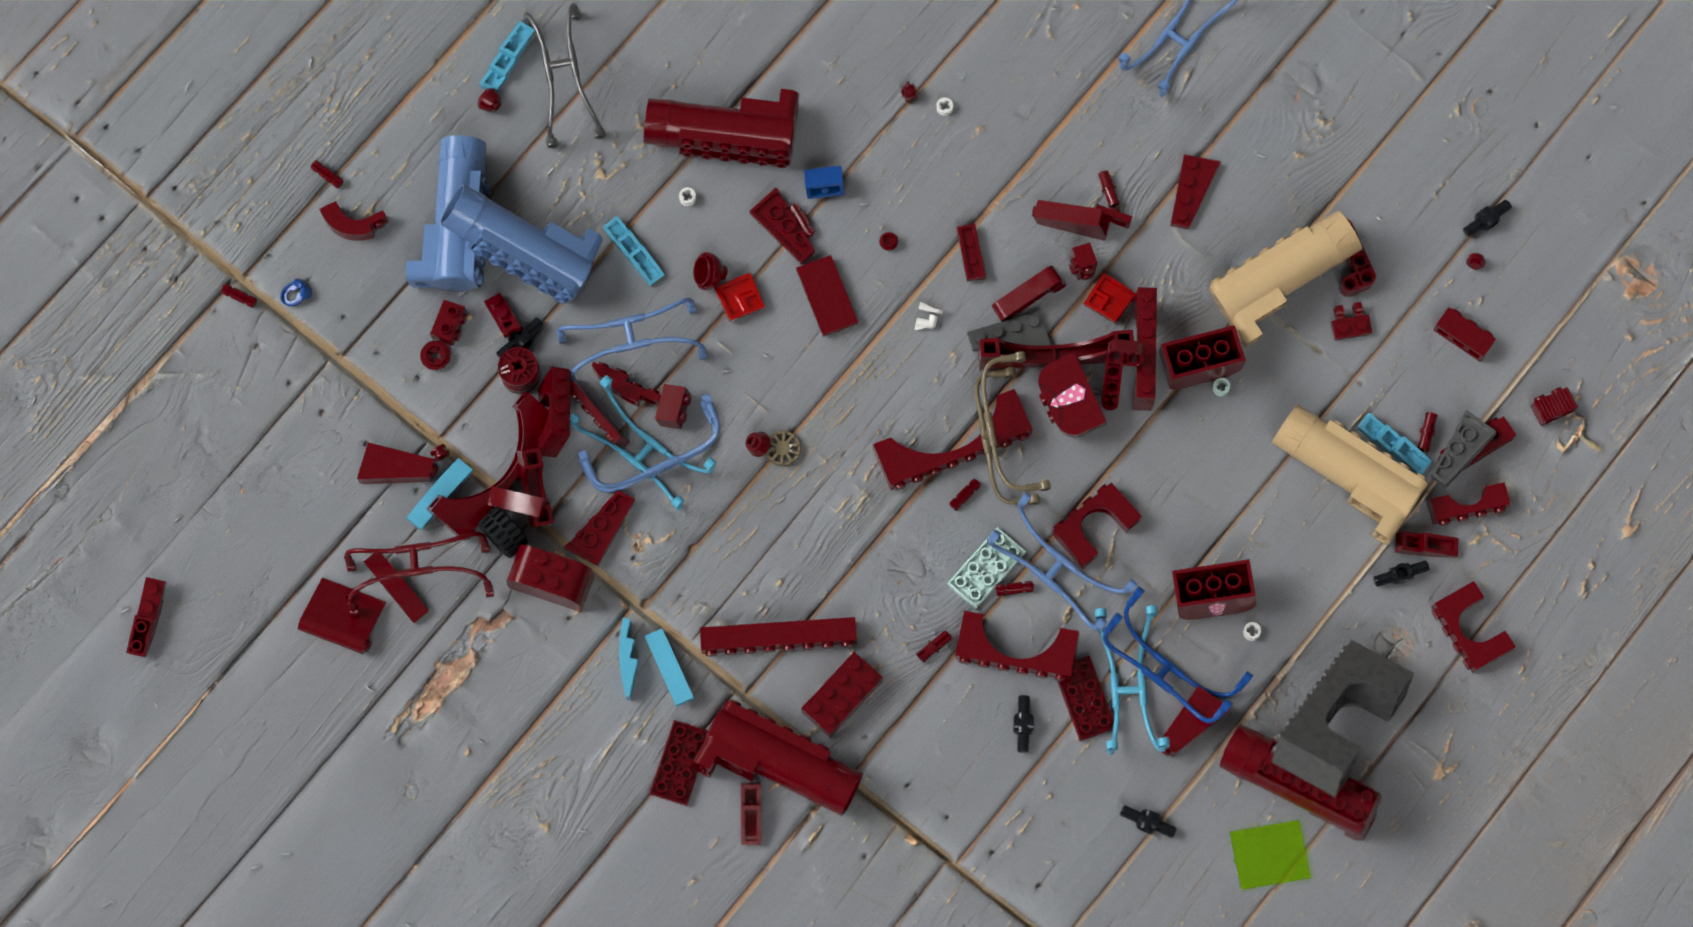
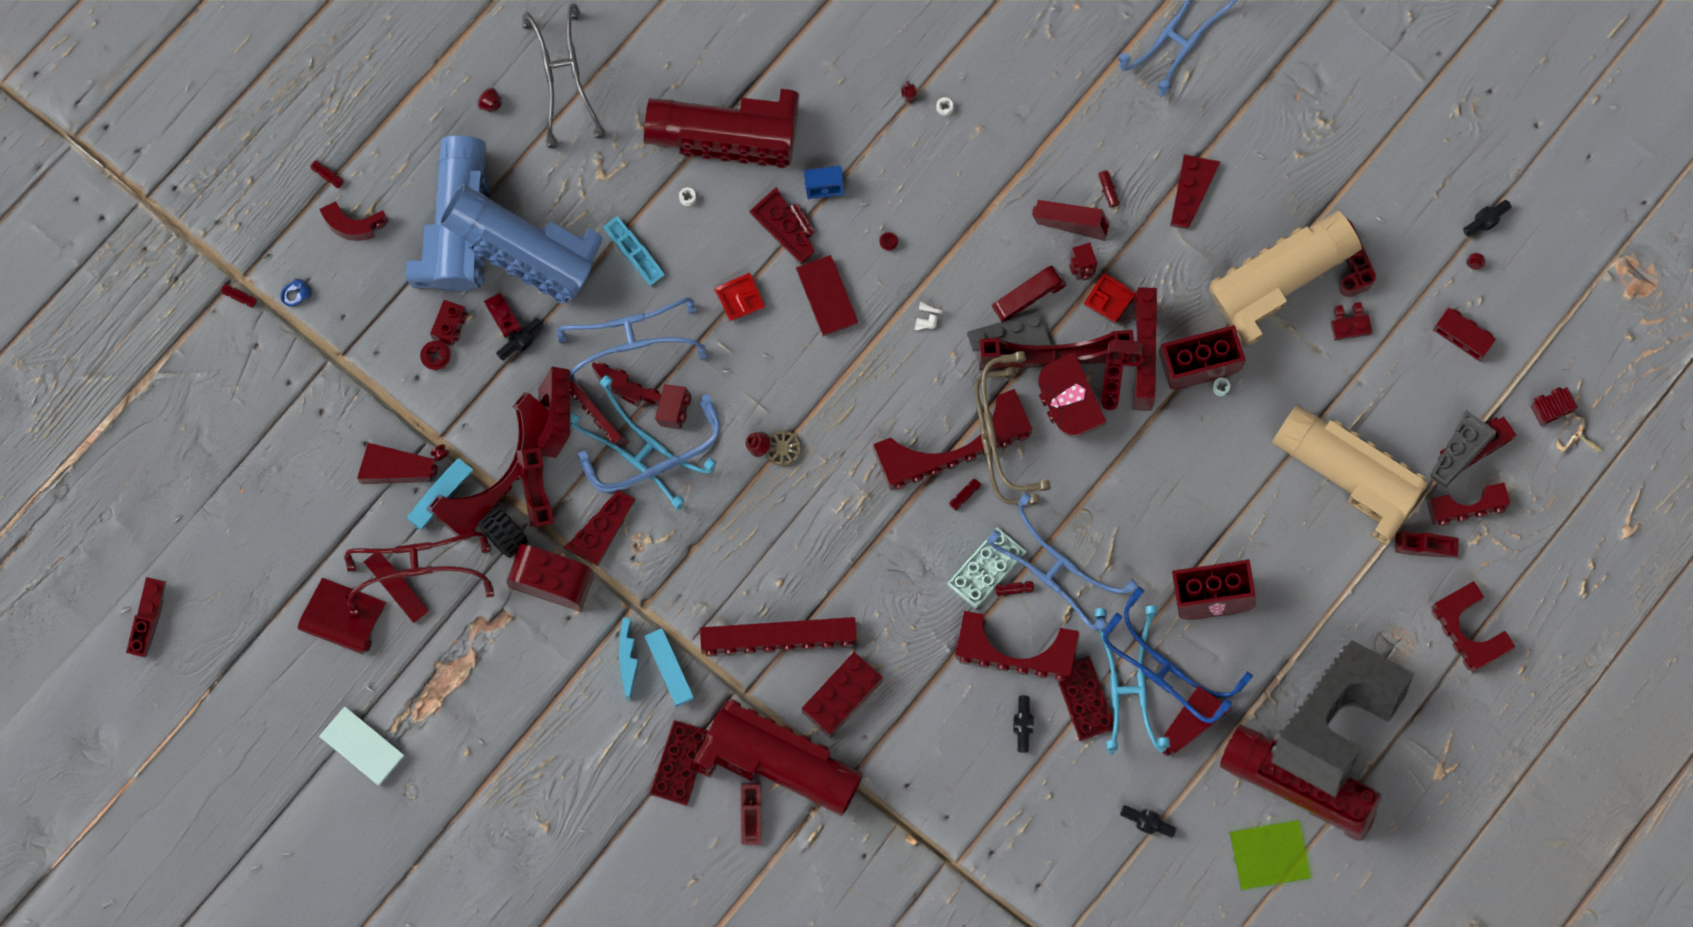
medium azure slope [479,21,535,92] -> none
dark red slope [488,487,547,518] -> none
dark red wheel [498,347,541,394] -> none
dark red piece [693,252,728,290] -> none
dark red axle [916,631,952,663] -> none
dark red plate [957,224,986,282] -> none
dark red arch [1052,482,1142,569] -> none
dark red plate [1096,204,1132,229] -> none
white bush [1243,622,1261,641] -> none
medium azure slope [1357,413,1432,475] -> none
black axle [1373,560,1430,587] -> none
dark red pin [1417,412,1438,452] -> none
none -> light aqua tile [319,707,405,786]

